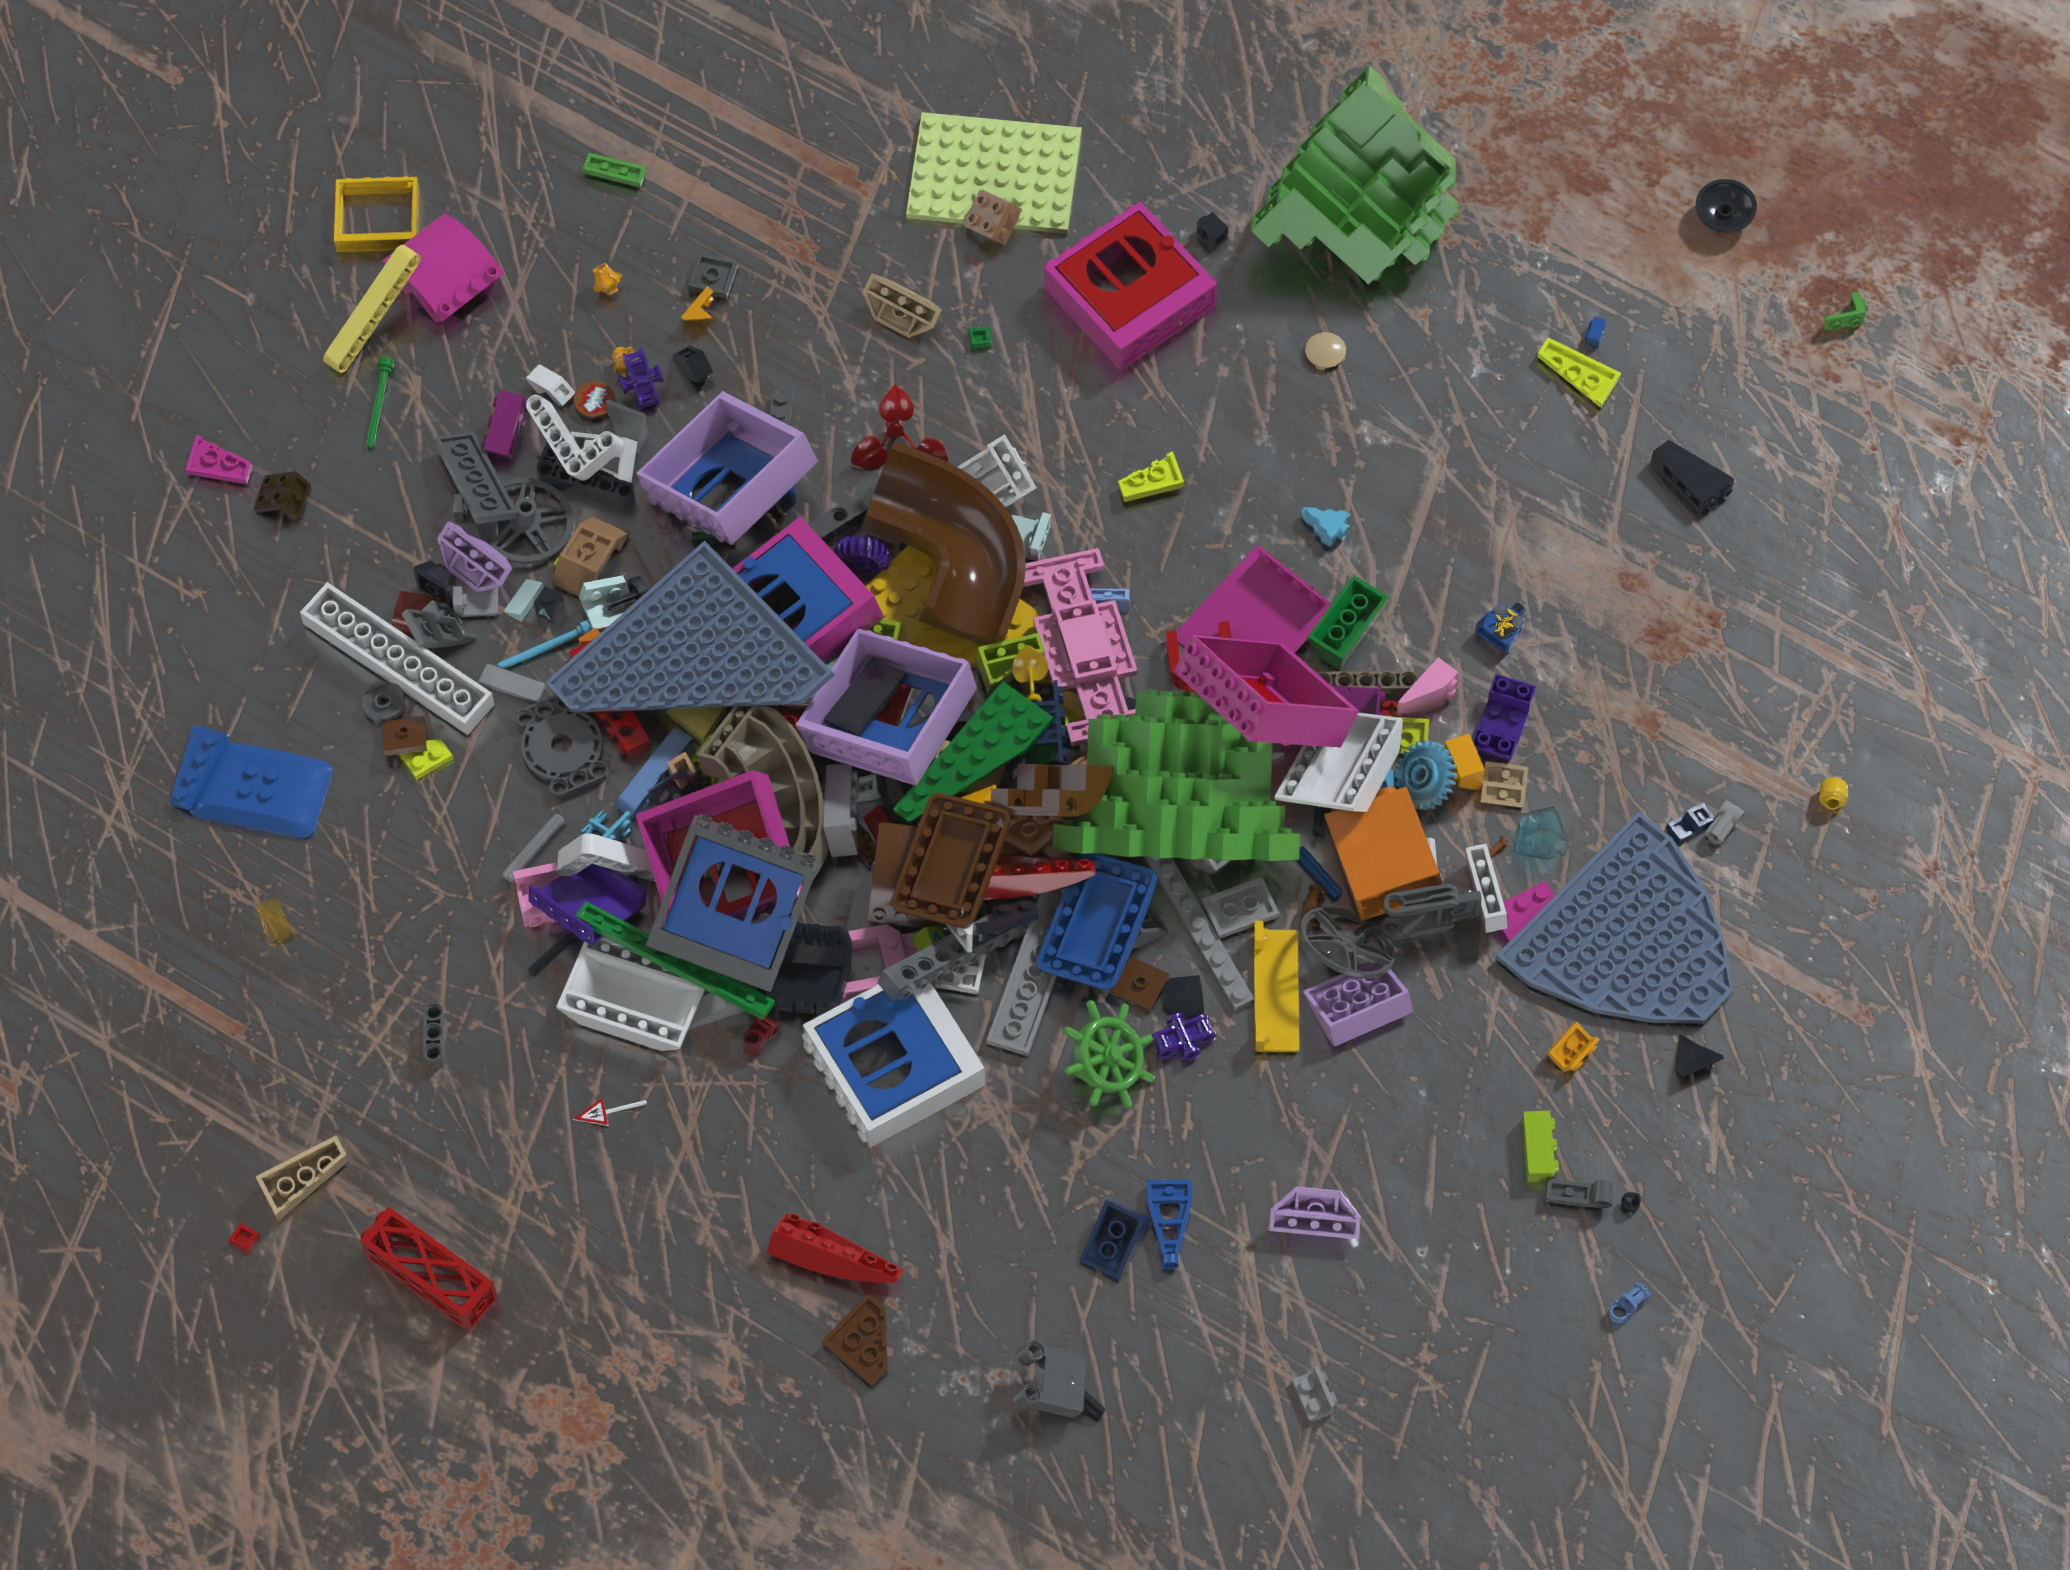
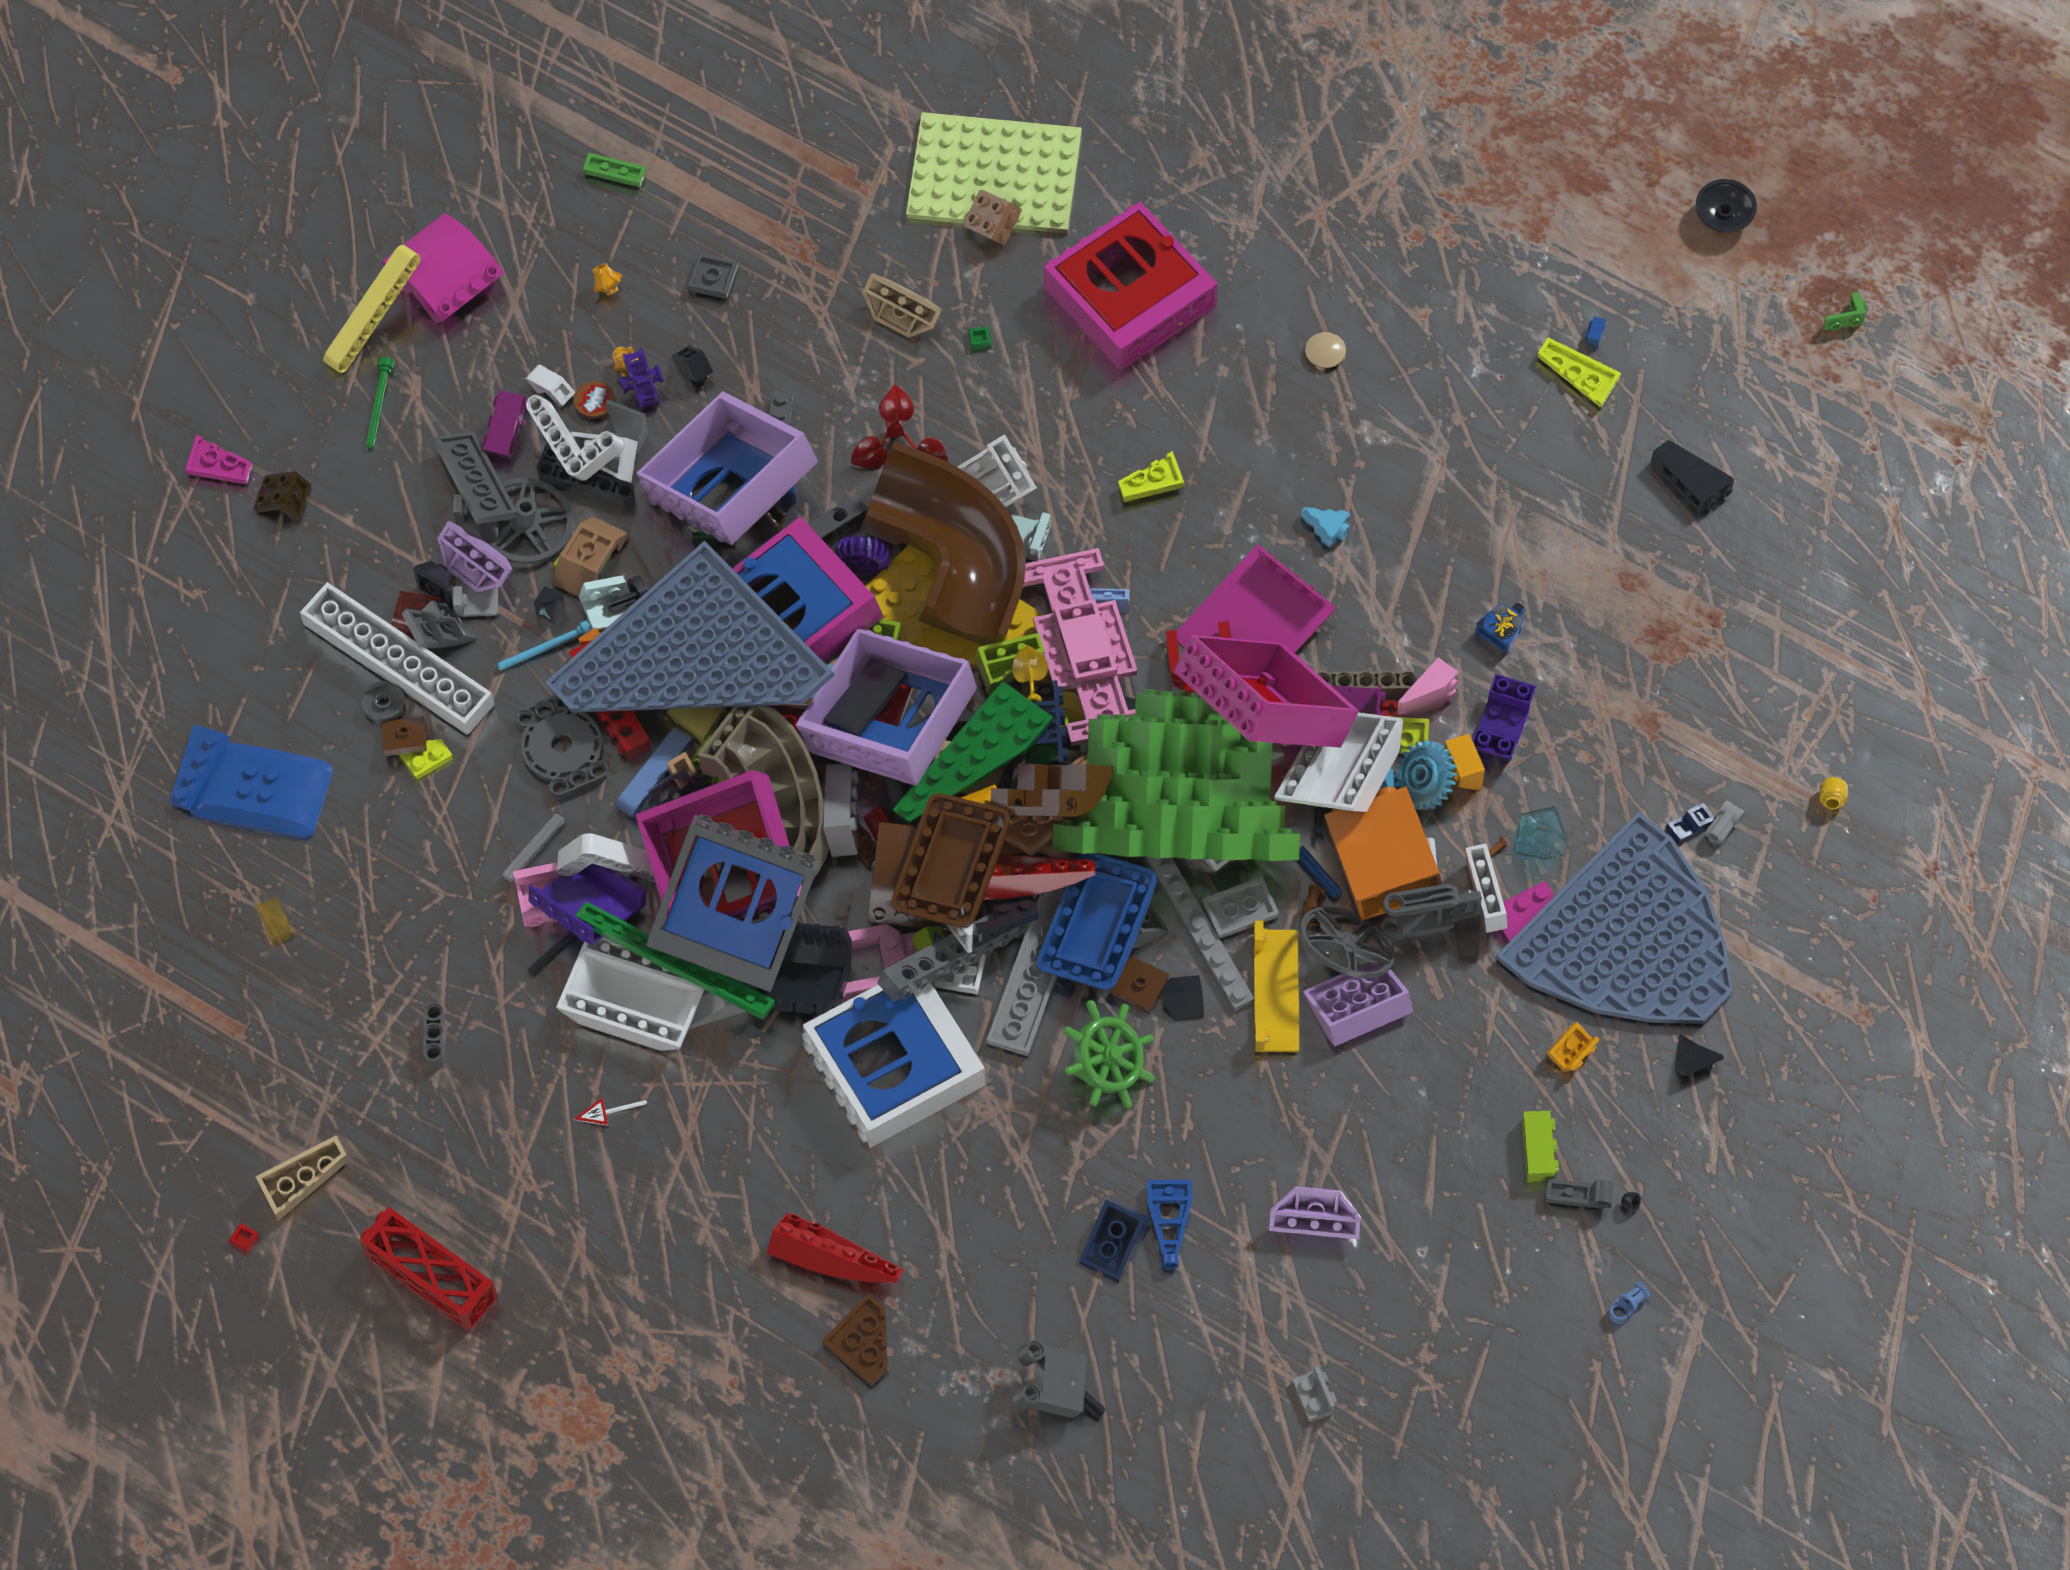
yellow window [334,176,420,252] -> none
light grey tile [479,664,546,704] -> none
light aqua slope [503,579,544,622] -> none
medium azure plate [580,810,632,842] -> none
light orange slope [681,286,714,323] -> none
dark red piece [743,1017,781,1056] -> none
light aqua slope [856,774,883,802] -> none
dark purple axle [1151,1013,1217,1060] -> none
black brick [1197,212,1228,250] -> none
bright green panel [1251,66,1459,284] -> none
green slope [1307,575,1389,670] -> none
tan slope [1480,761,1528,808] -> none

